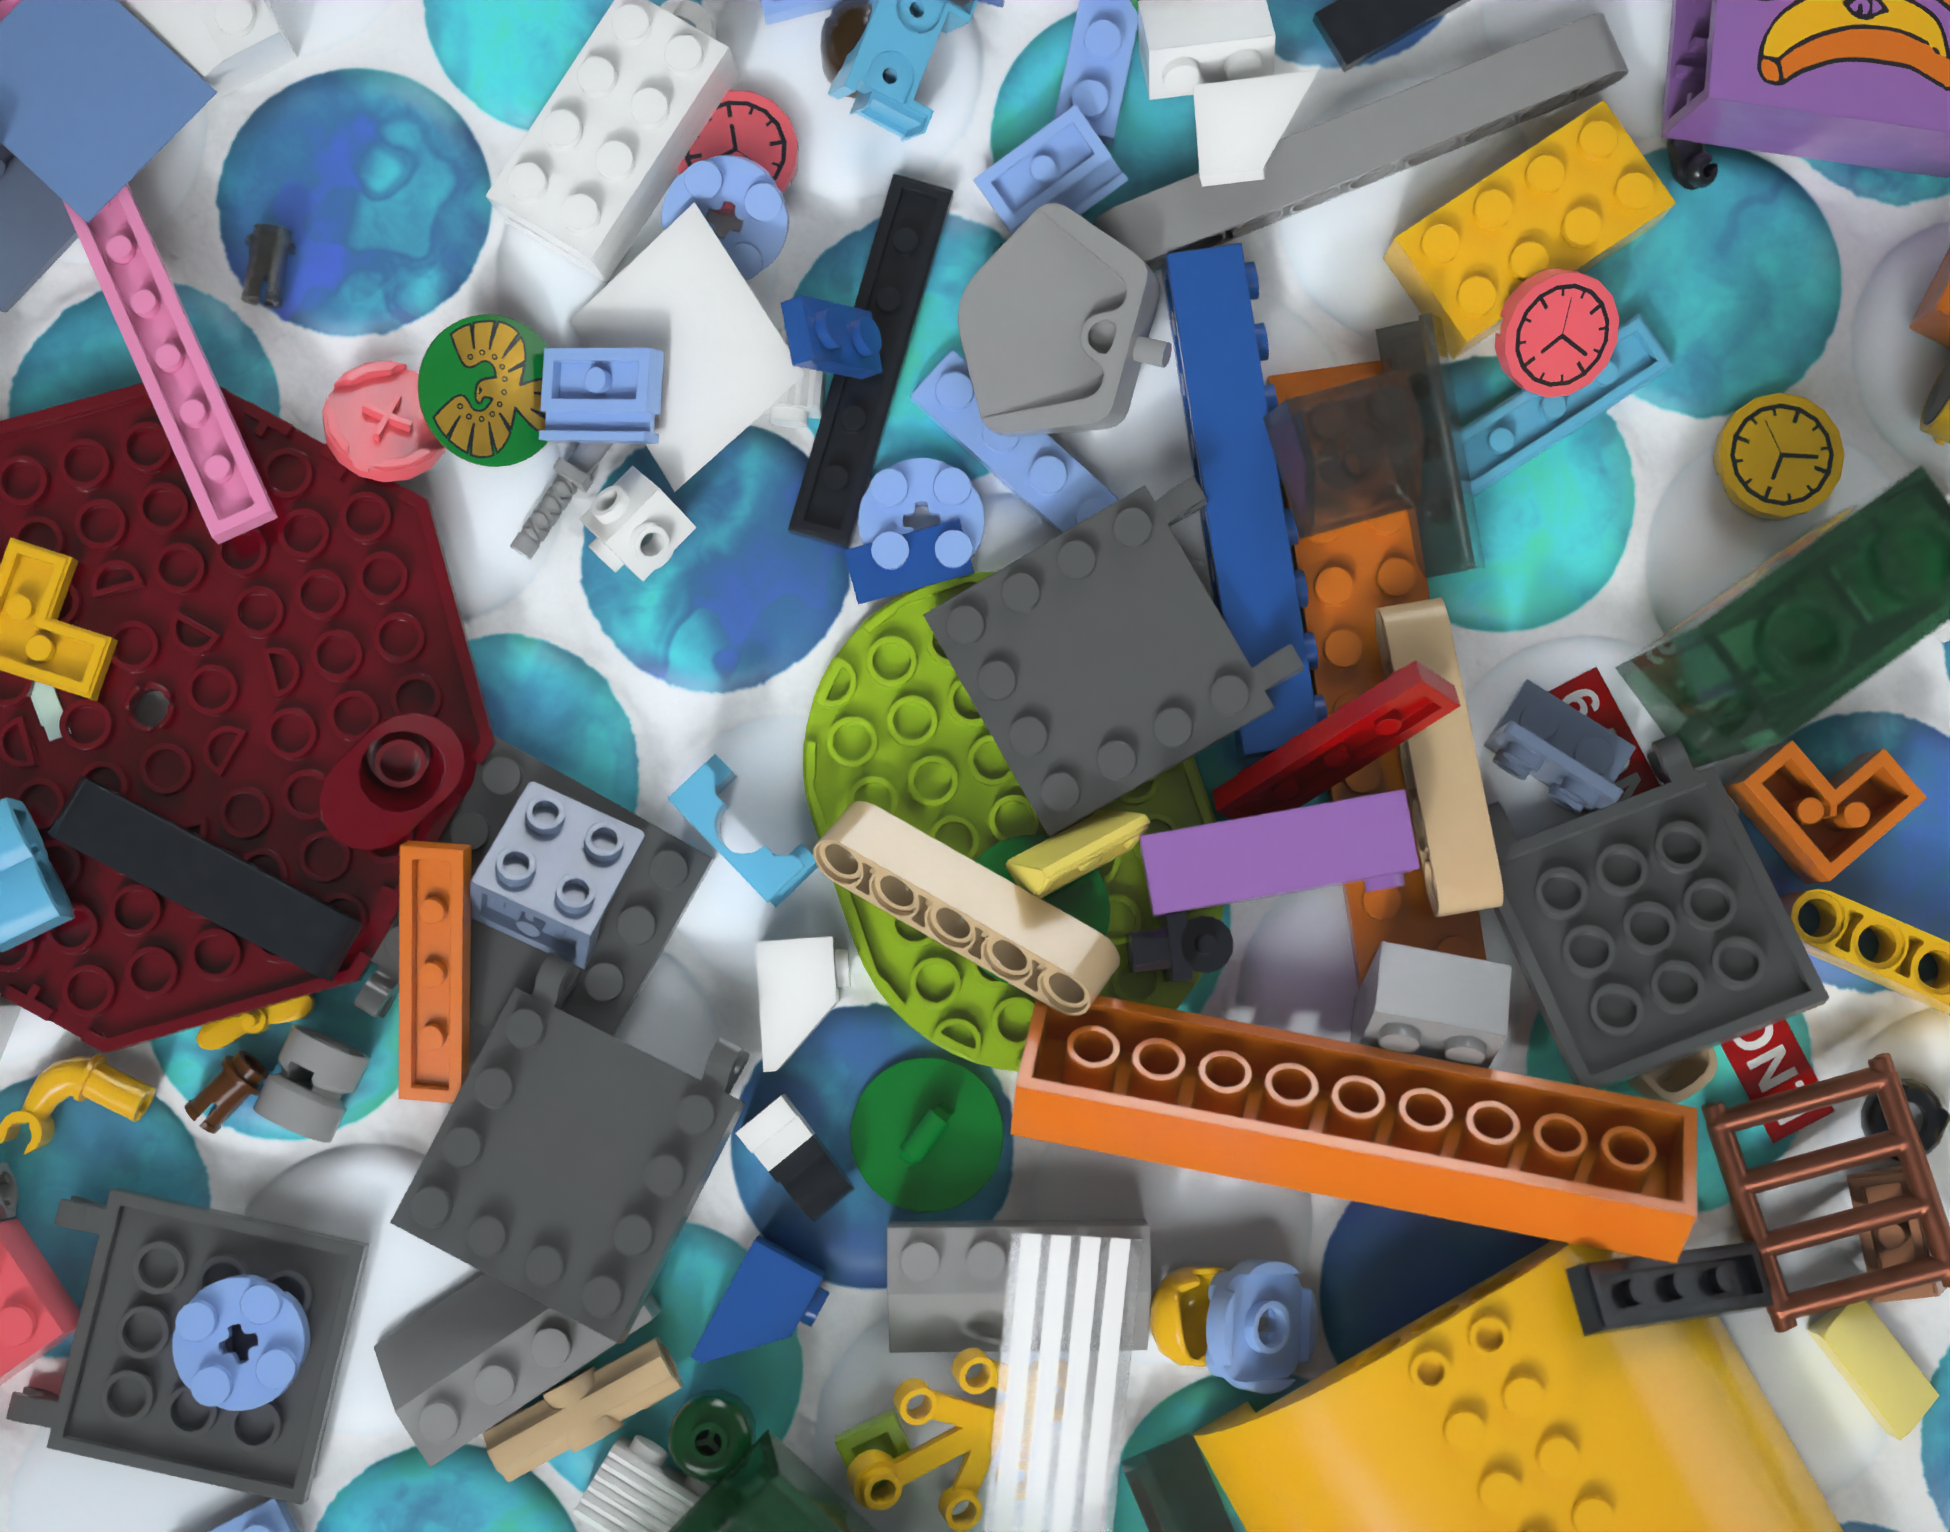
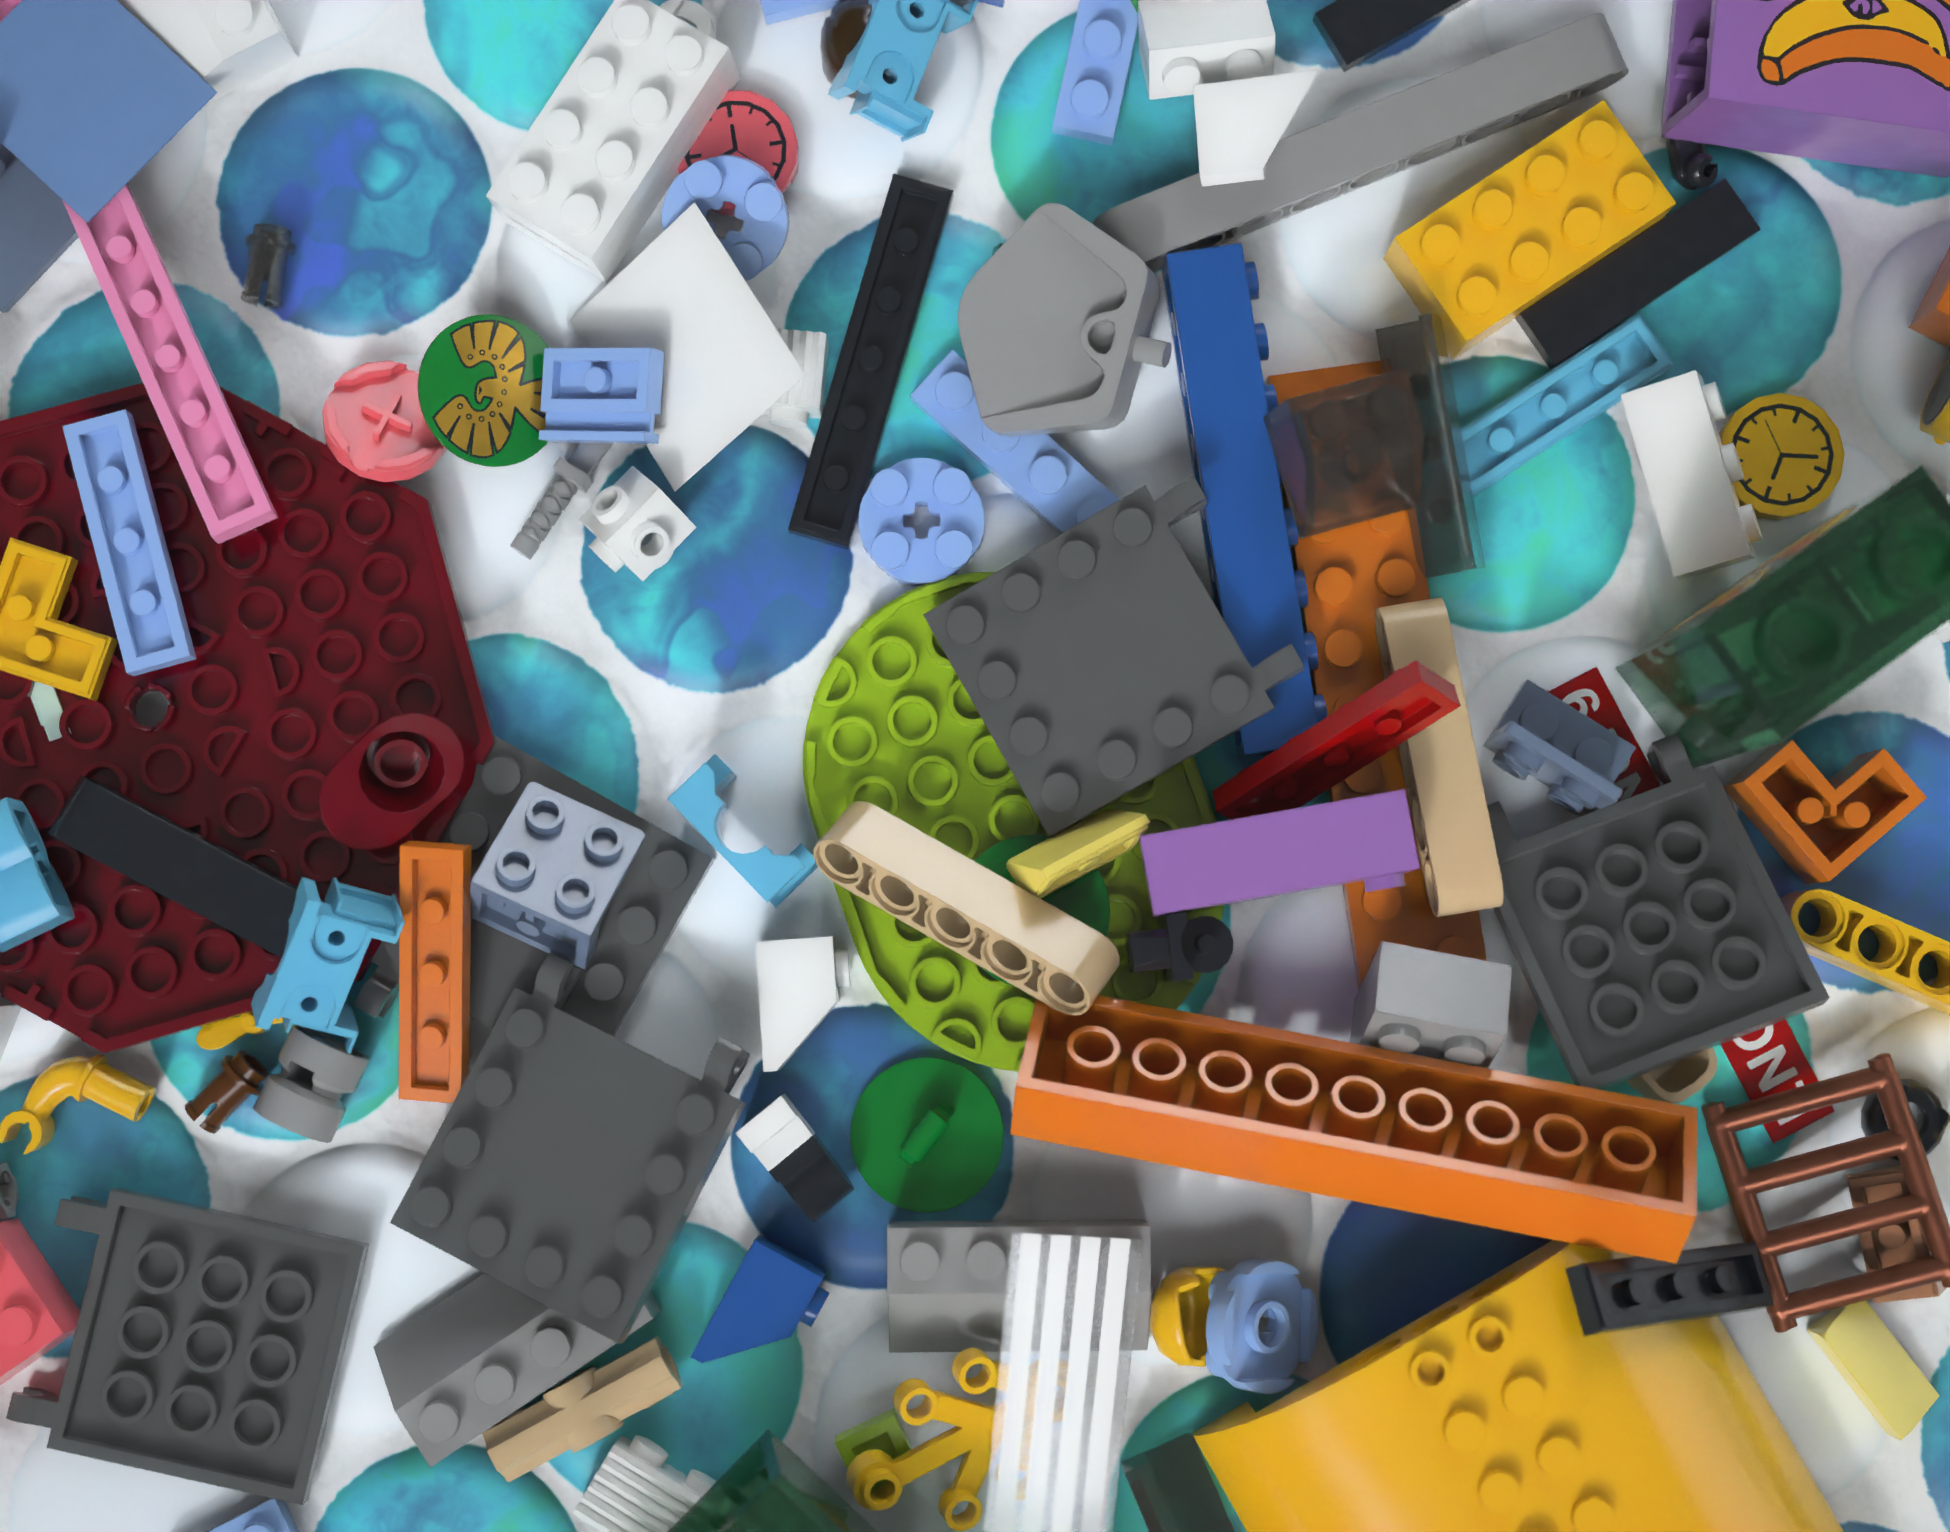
light blue plate [172,1274,311,1411] -> none
dark green head [669,1390,756,1482] -> none
blue plate [781,295,883,379] -> none
blue sticker [844,519,974,605] -> none
light blue plate [973,104,1128,235] -> none
coral tile [1495,268,1619,398] -> none
none -> light blue plate [62,409,196,676]
none -> medium azure piece [251,877,405,1053]
none -> black tile [1515,179,1761,370]
none -> white brick [1620,370,1762,580]

